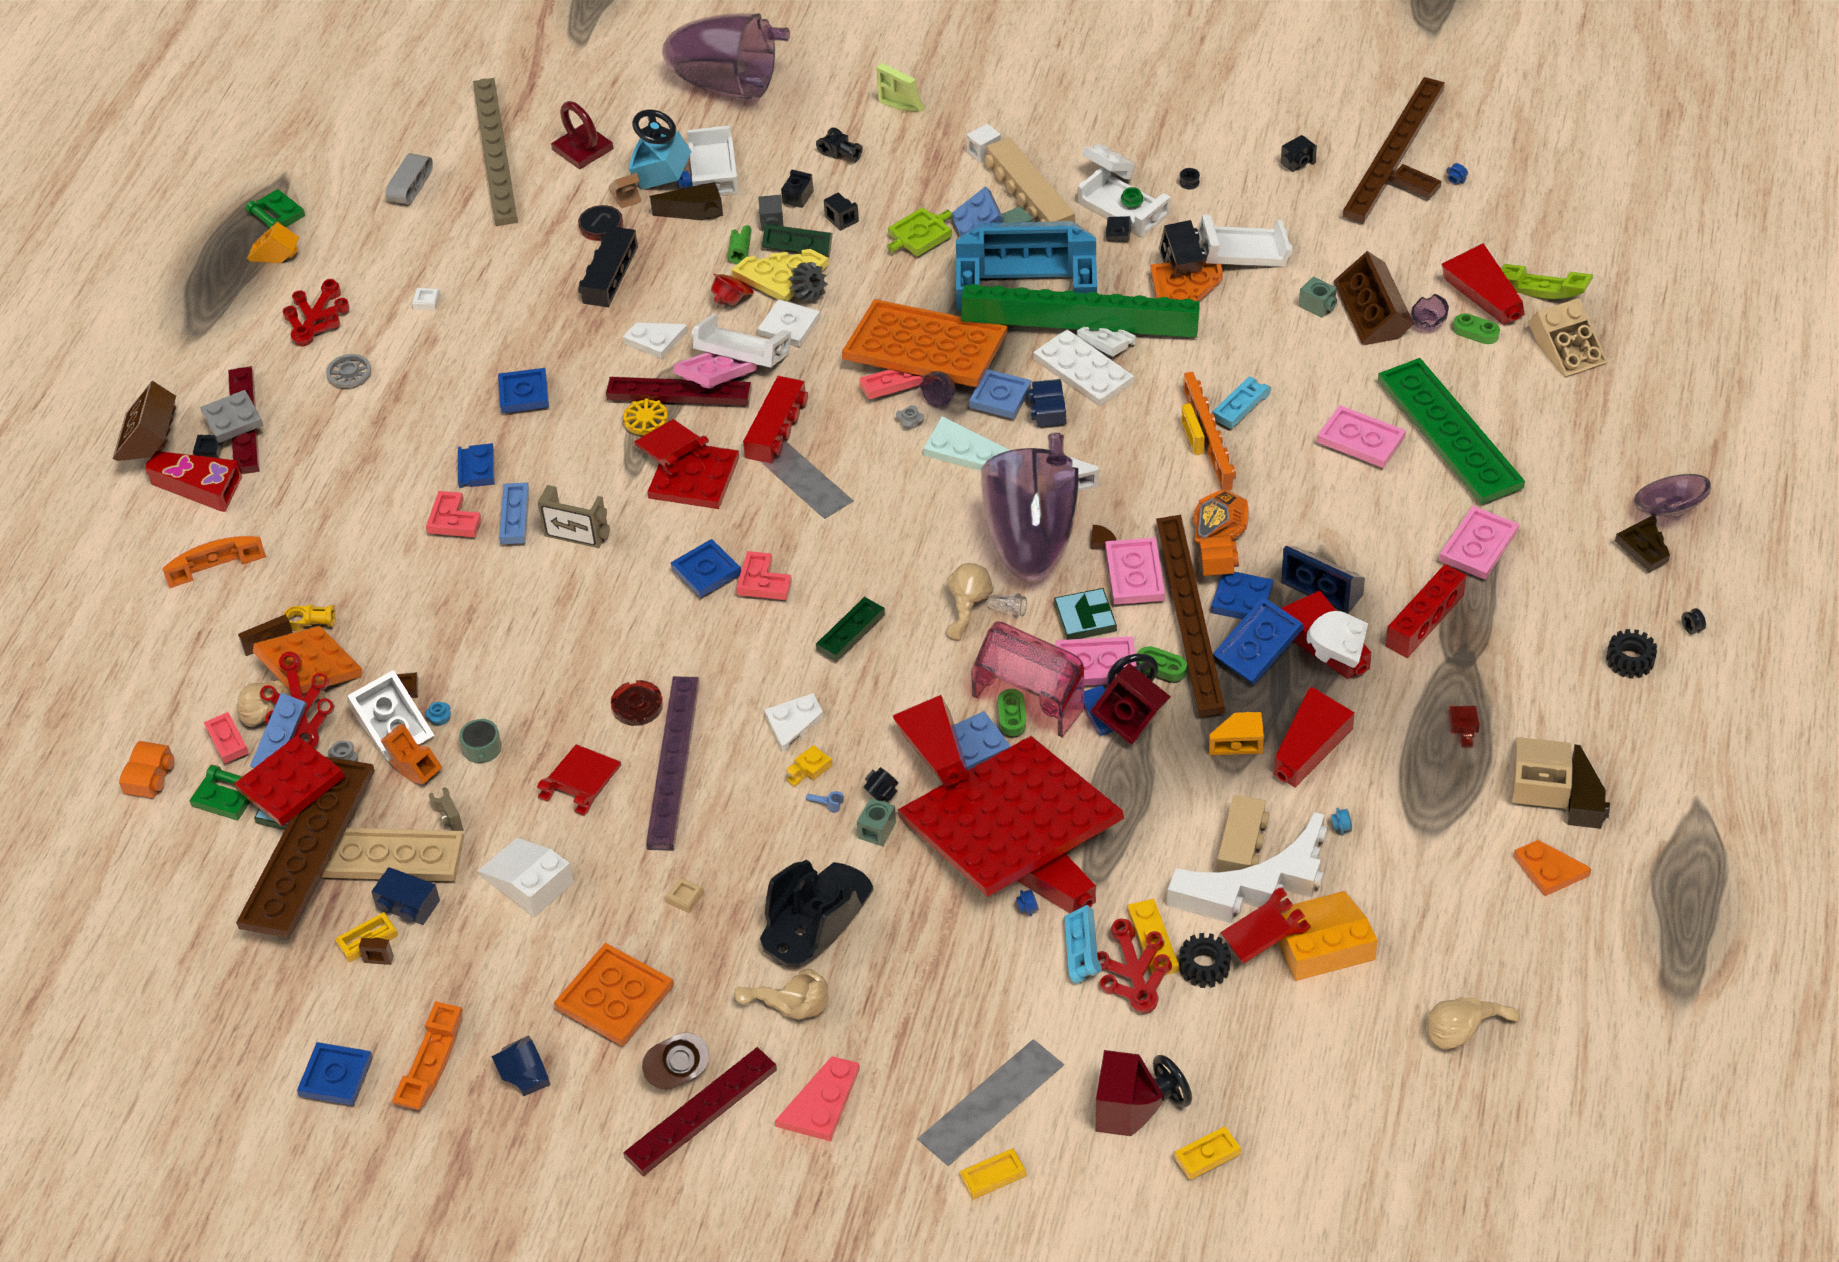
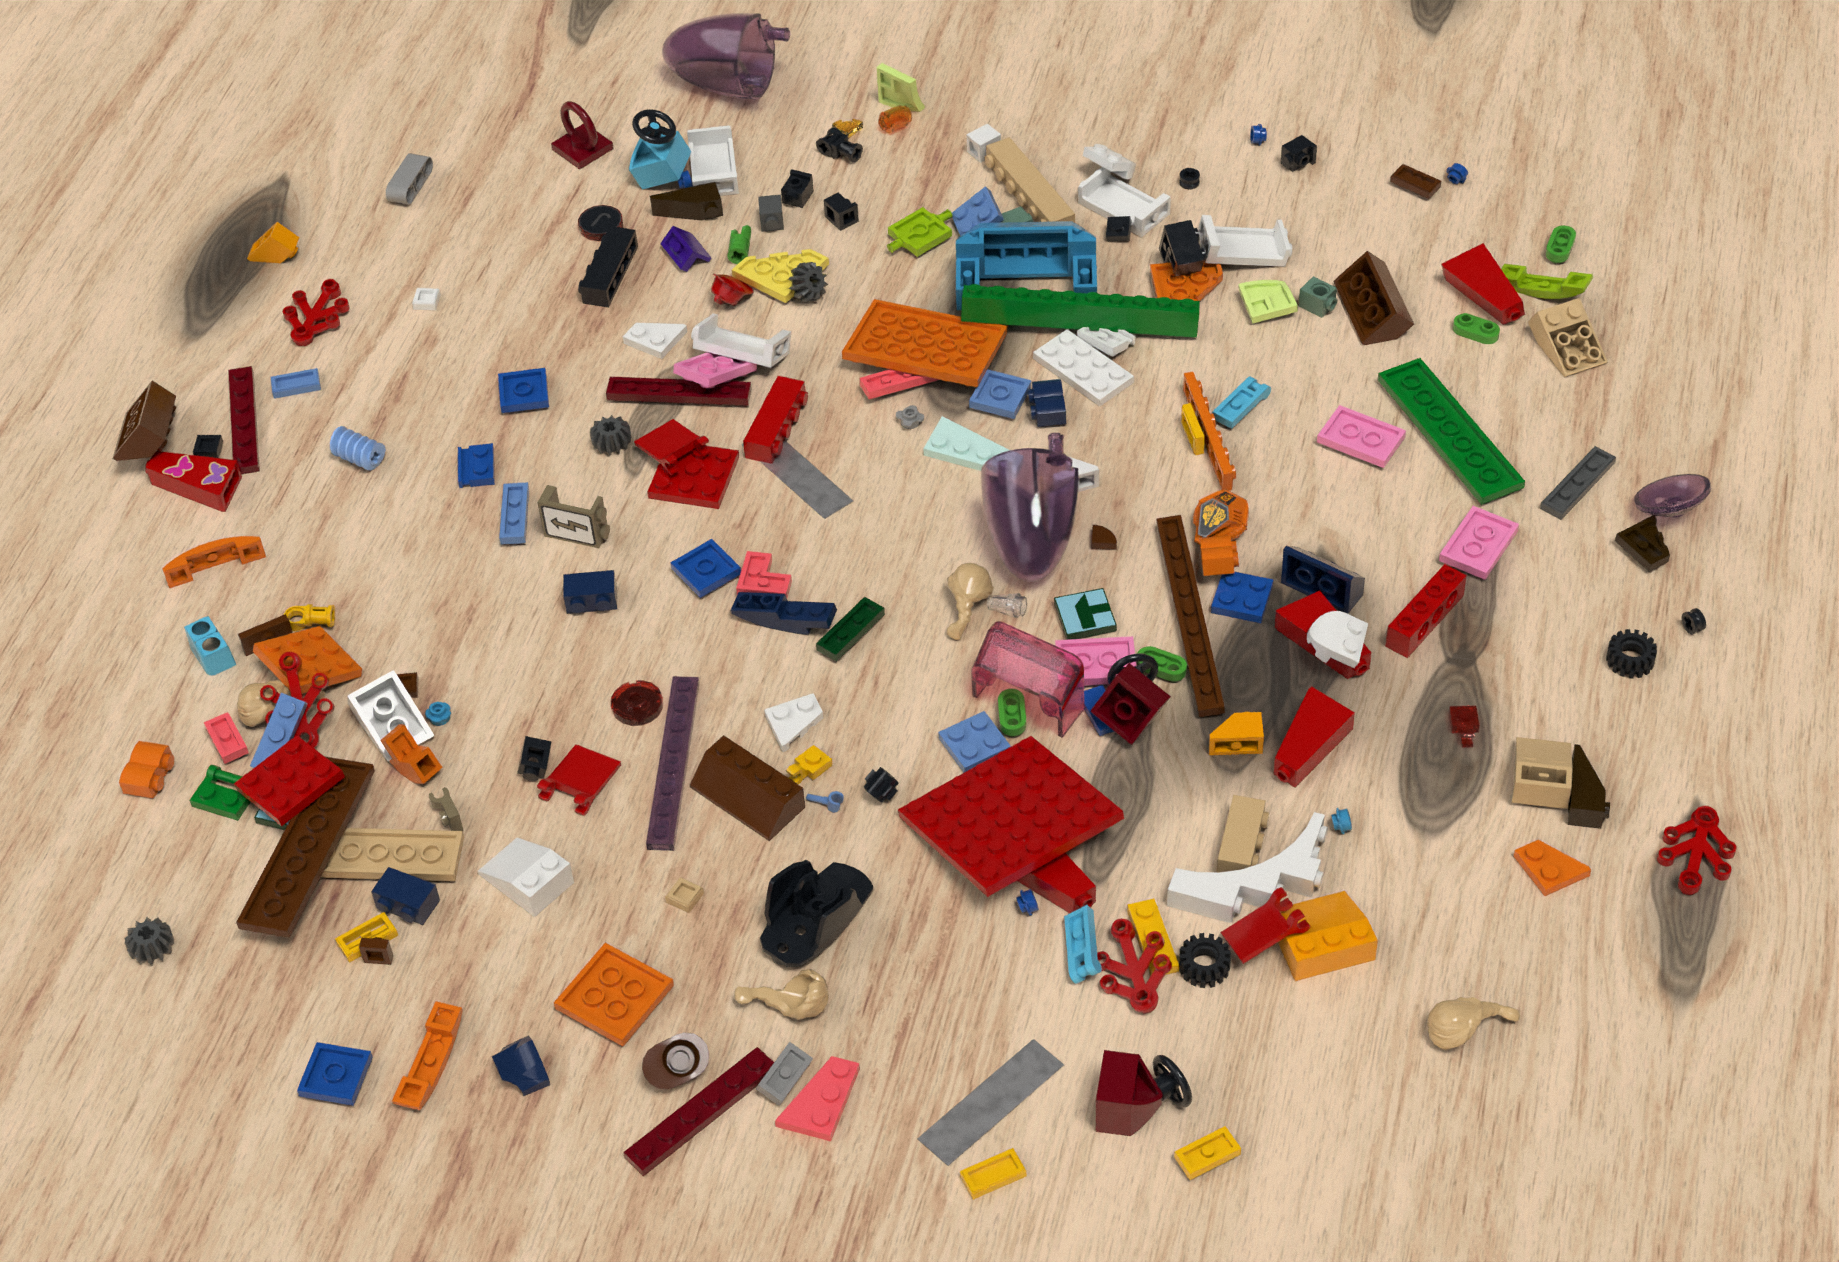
light grey plate [200,390,264,443] -> none
green plate [245,189,305,229] -> none
light grey wheel [326,354,371,389] -> none
light grey plate [328,740,358,761] -> none
coral plate [426,491,481,537] -> none
piece [459,719,502,764] -> none
dark tan plate [473,78,518,226] -> none
medium nougat slope [609,173,641,208] -> none
yellow wheel [623,398,668,435] -> none
white plate [757,299,820,347] -> none
dark green plate [762,224,833,256] -> none
sand green brick [857,798,896,847] -> none
red slope [892,695,970,788] -> none
hair [919,371,956,407] -> none
bright pink plate [1105,537,1165,605] -> none
green plate [1121,187,1143,208] -> none
blue plate [1213,597,1304,686] -> none
reddish brown plate [1343,77,1445,223] -> none
hair [1411,294,1449,331] -> none
none -> dark grey gear [124,917,174,965]
none -> medium azure piece [184,616,236,676]
none -> medium blue tile [271,368,321,399]
none -> light blue piece [330,426,386,471]
none -> black brick [517,736,552,781]
none -> dark blue brick [563,570,617,614]
none -> dark grey gear [590,415,632,456]
none -> dark purple panel [660,226,712,272]
none -> reddish brown slope [690,735,805,841]
none -> dark blue slope [730,592,837,635]
none -> light grey plate [756,1042,813,1106]
none -> clear yellow tile [832,119,863,139]
none -> clear orange brick [878,105,912,133]
none -> yellowish green plate [1238,280,1298,324]
none -> blue plate [1250,124,1267,146]
none -> dark grey tile [1540,446,1616,520]
none -> bright green plate [1546,225,1576,263]
none -> red plant [1657,806,1737,895]

